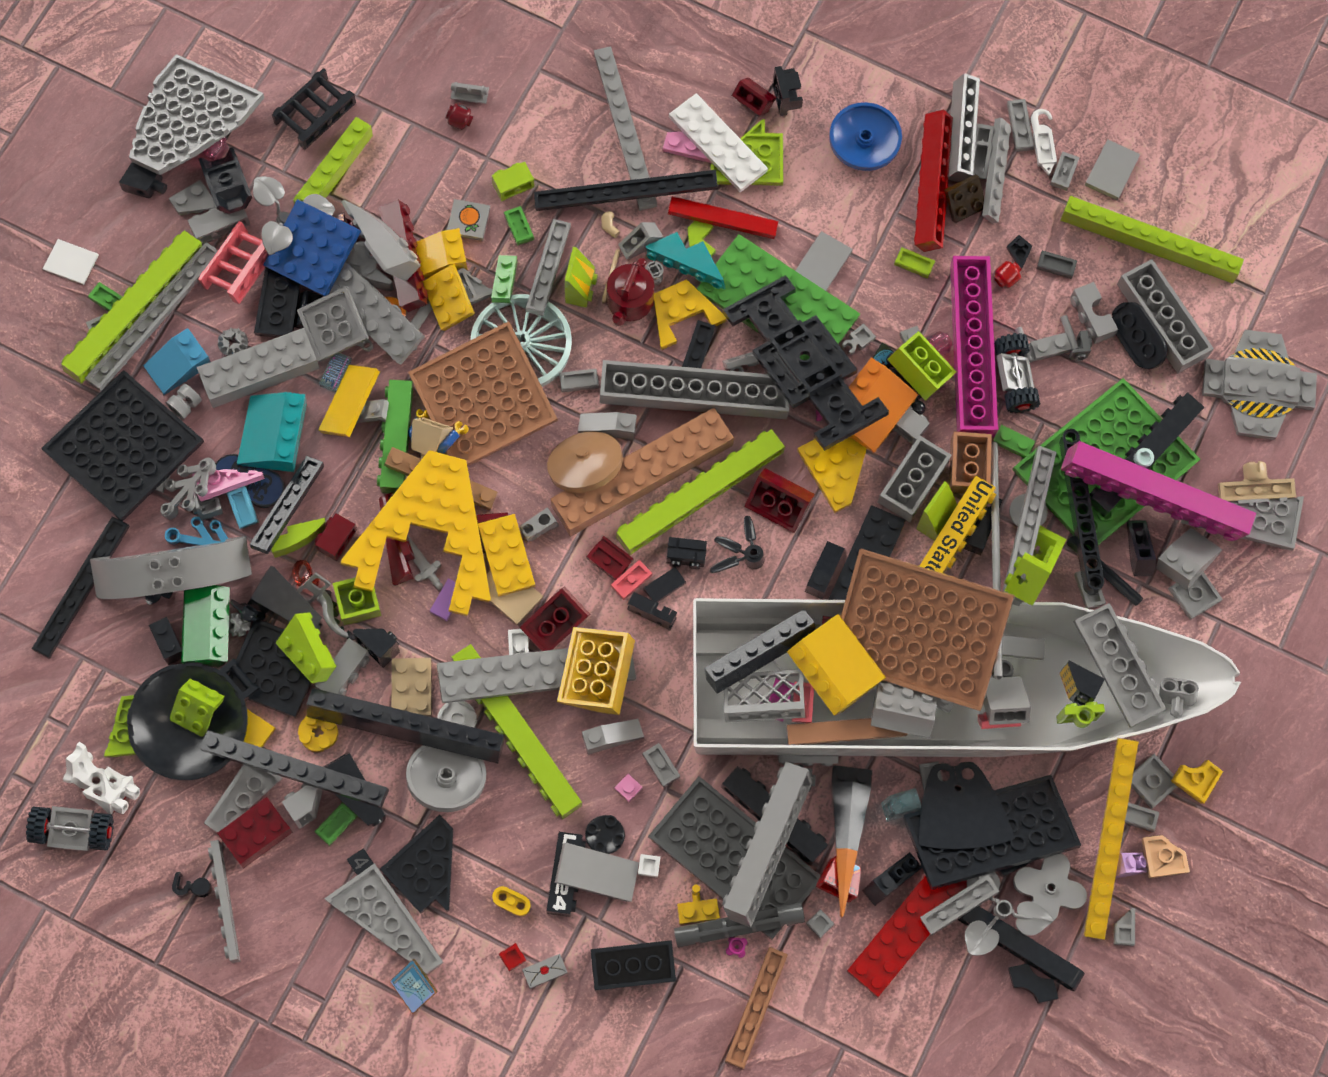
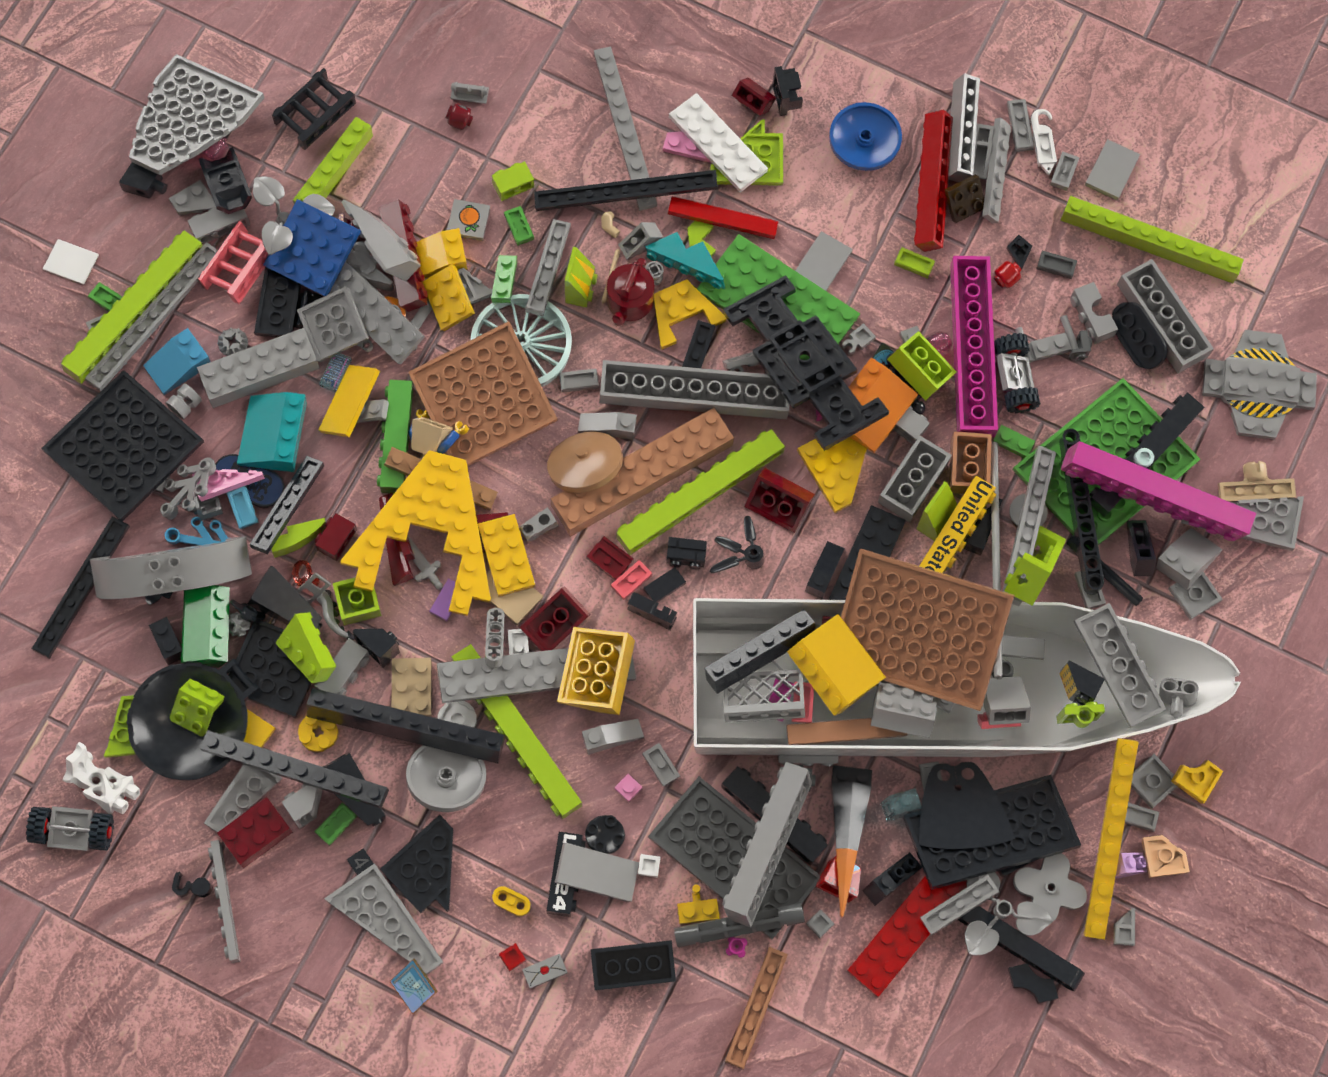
none -> light grey beam [485,608,505,668]

